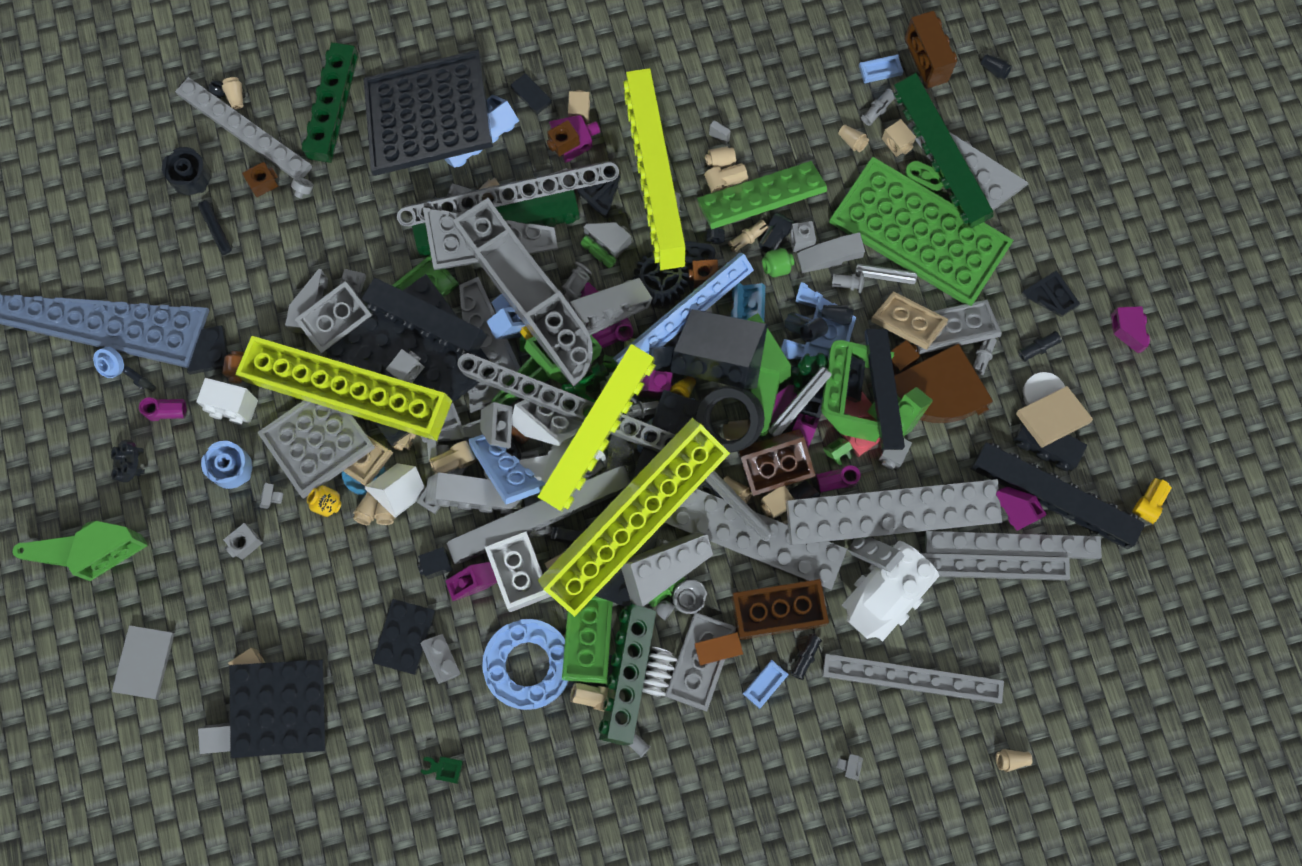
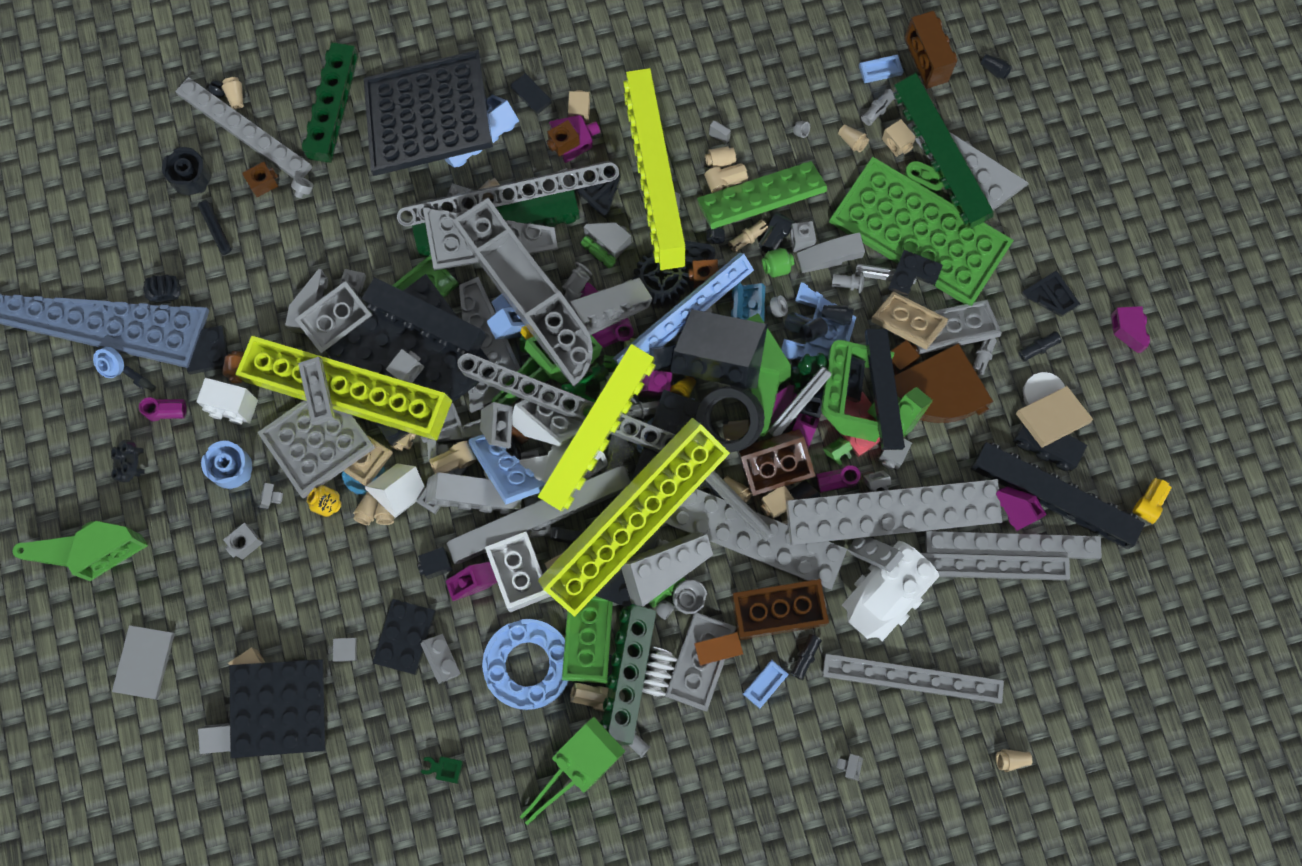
none -> black gear [143,274,181,303]
none -> light grey plate [298,357,335,425]
none -> light grey tile [333,638,357,662]
none -> bright green slope [520,717,625,825]
none -> light grey tile [766,295,788,318]
none -> light grey hinge [793,121,810,138]
none -> light grey tile [863,470,891,492]
none -> black plate [888,250,943,296]

